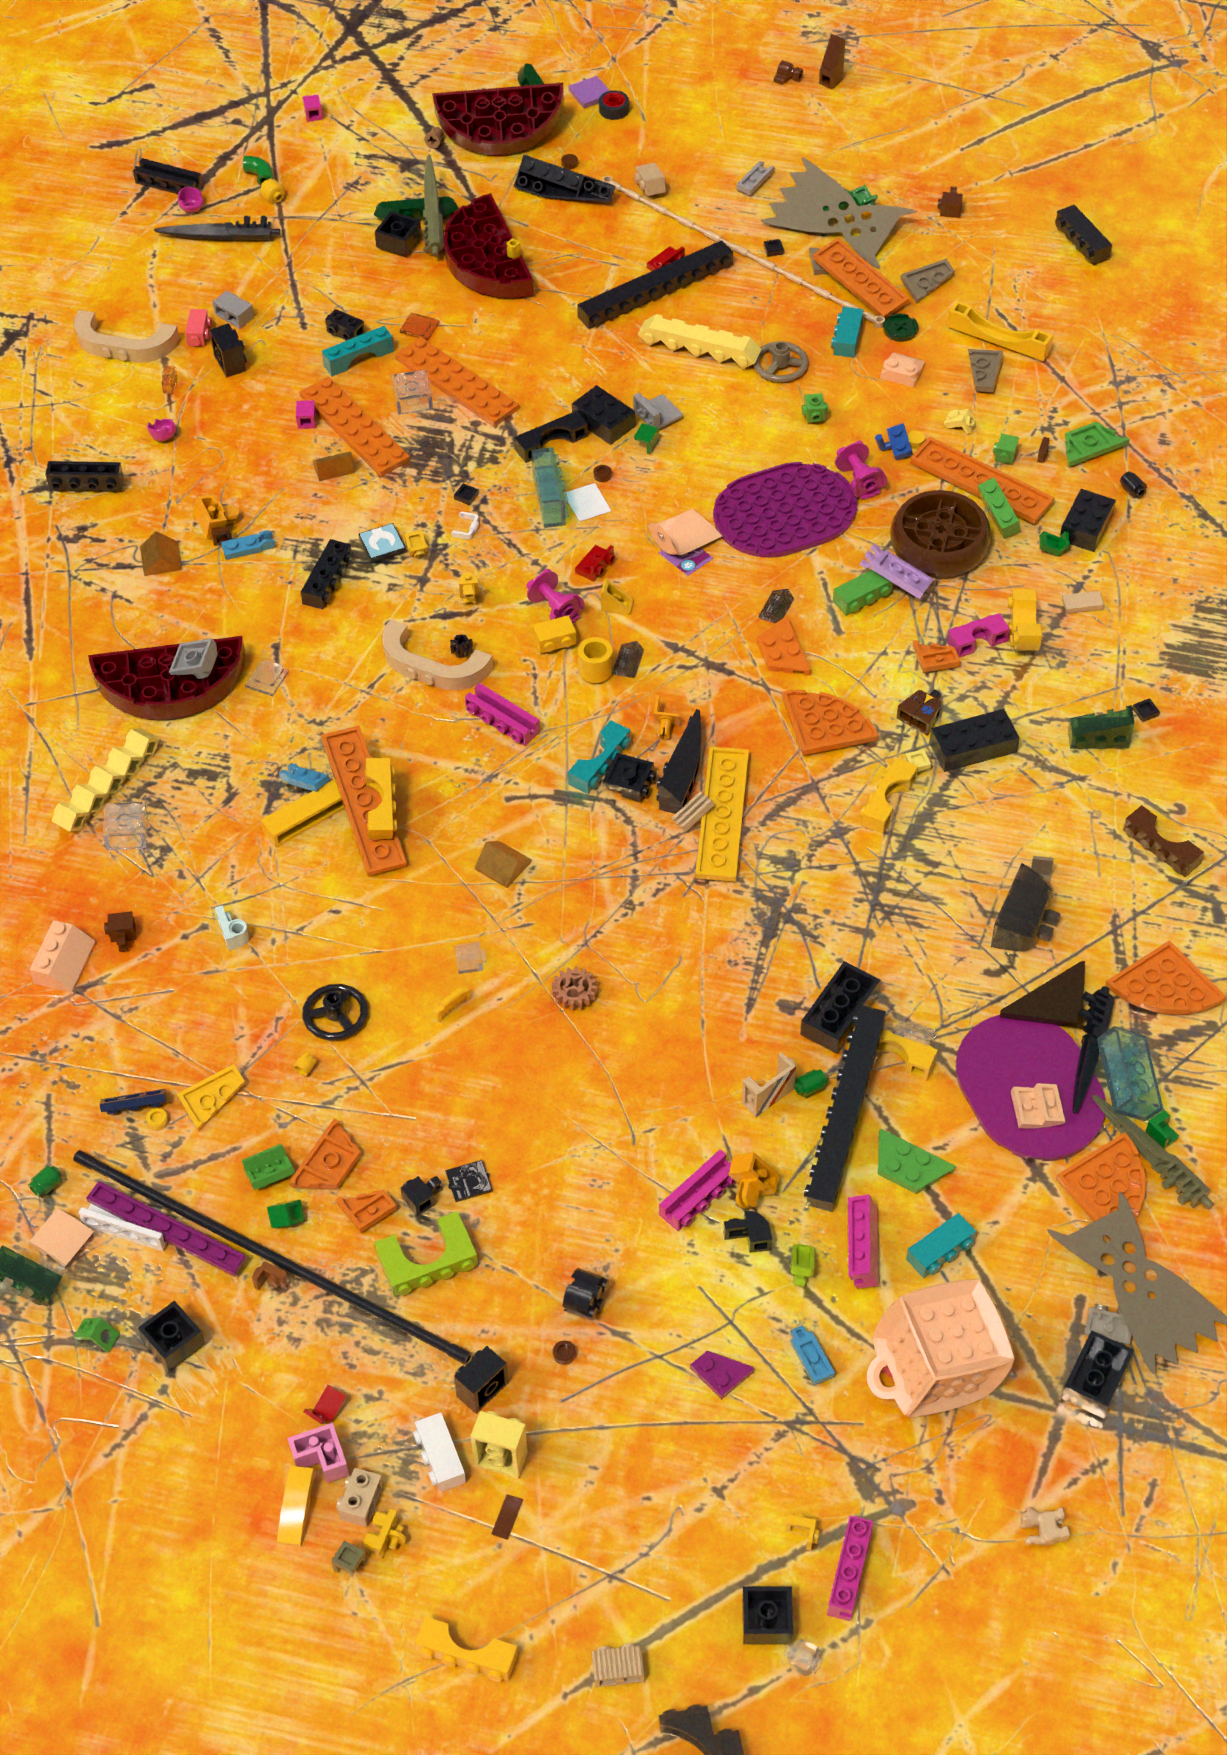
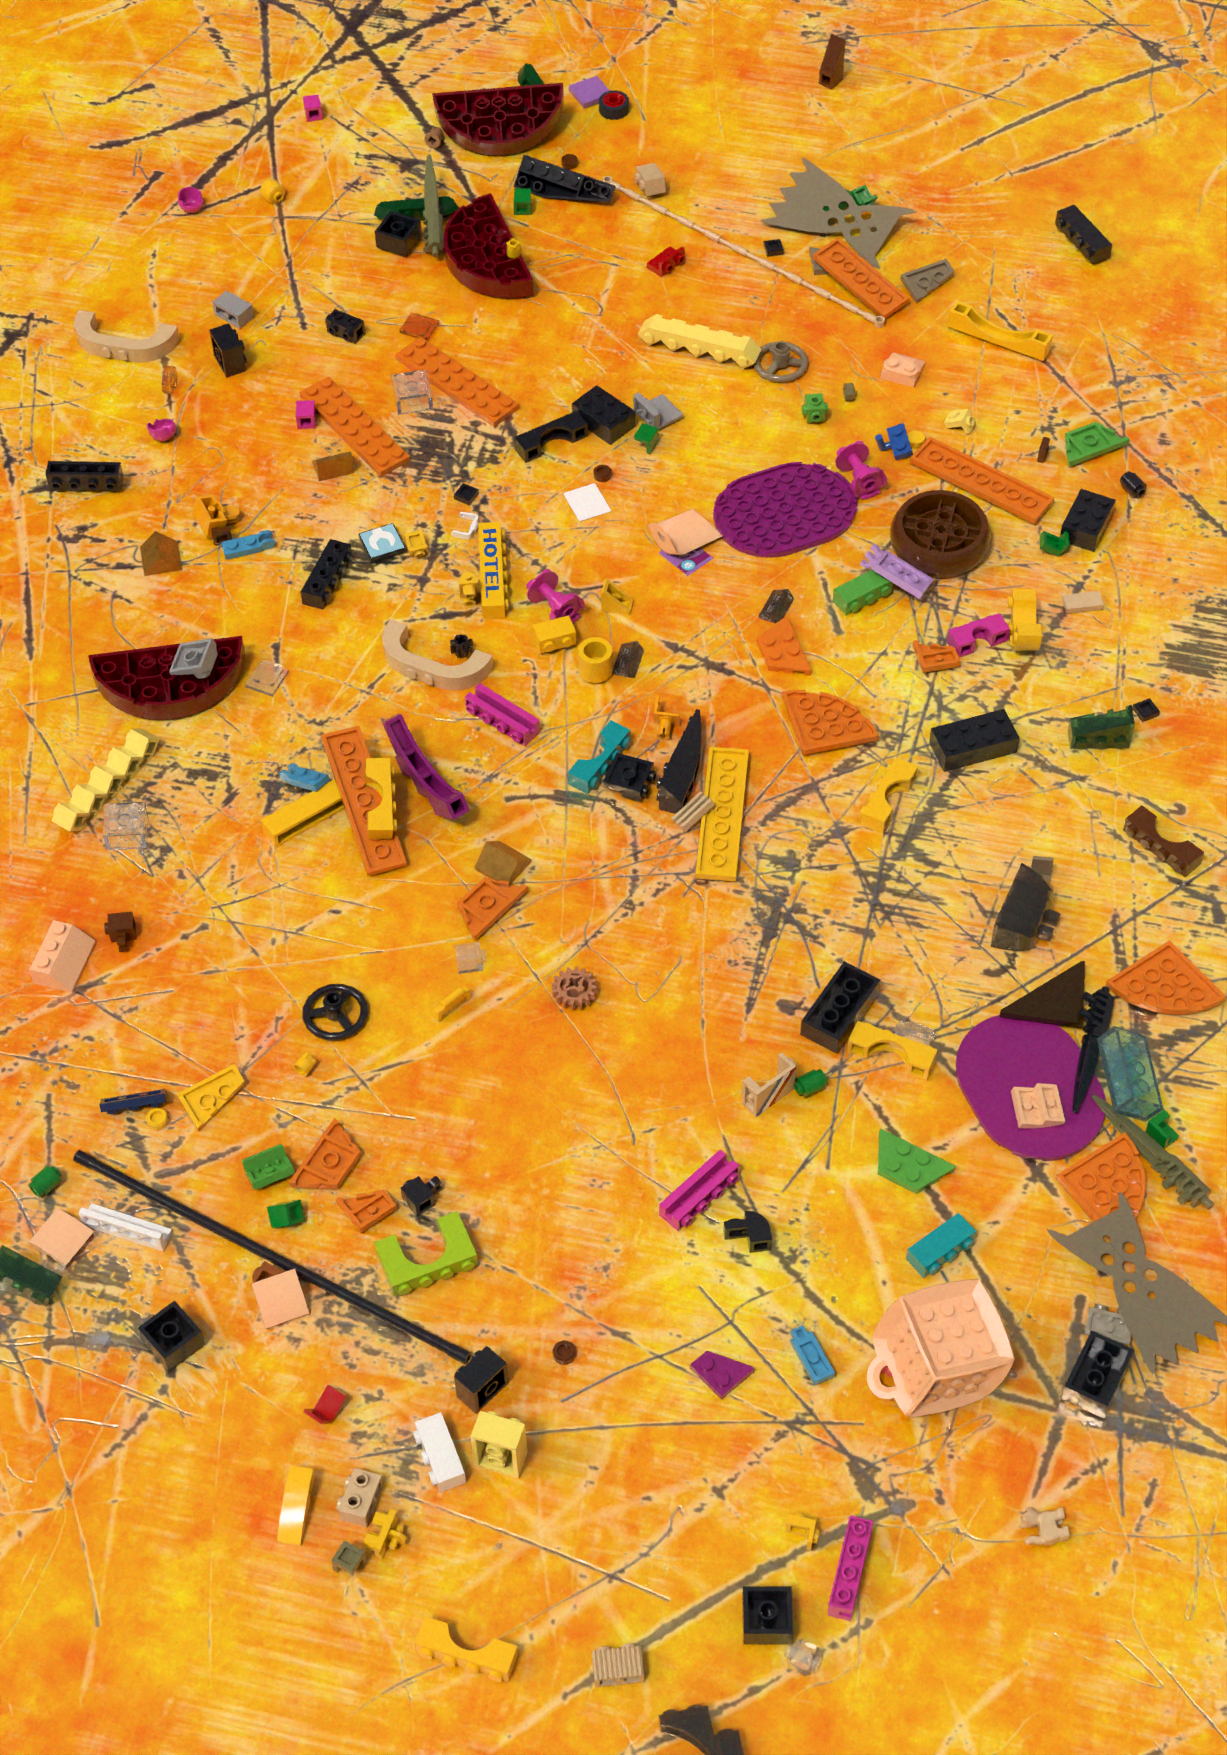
bright green bracket [73,1318,119,1352] -> none
magenta tile [86,1181,247,1277] -> none
black brick [133,158,204,194] -> none
black piece [154,216,280,241] -> none
coral brick [185,309,212,346] -> none
light aqua plate [215,905,249,951] -> none
green cylinder [243,156,274,186] -> none
bright pink brick [288,1423,349,1483] -> none
teal arch [322,326,394,377] -> none
piece [445,1160,492,1202] -> none
reddish brown sticker [491,1494,523,1540] -> none
clear light blue brick [531,447,569,528] -> none
black brick [563,1268,609,1320] -> none
red bracket [575,545,615,582] -> none
black brick [577,240,733,329] -> none
light orange brick [728,1152,780,1209] -> none
light grey hinge [737,161,775,196] -> none
reddish brown piece [773,60,803,85] -> none
lime piece [791,1244,815,1287] -> none
black brick [804,1005,886,1212] -> none
teal brick [831,306,864,358] -> none
dark pink brick [848,1194,878,1289] -> none
dark green tile [883,313,918,342] -> none
reddish brown torso [897,690,942,736] -> none
light yellow plate [905,749,931,772] -> none
reddish brown brick [937,186,963,218] -> none
dark tan wing [968,349,1003,392] -> none
bright green brick [978,478,1021,539] -> none
bright green brick [993,433,1019,465] -> none
none -> light nougat slope [252,1269,309,1329]
none -> magenta arch [382,713,470,820]
none -> orange wing [457,877,528,941]
none -> yellow brick [478,522,509,619]
none -> green panel [513,188,531,215]
none -> olive tile [843,383,855,400]

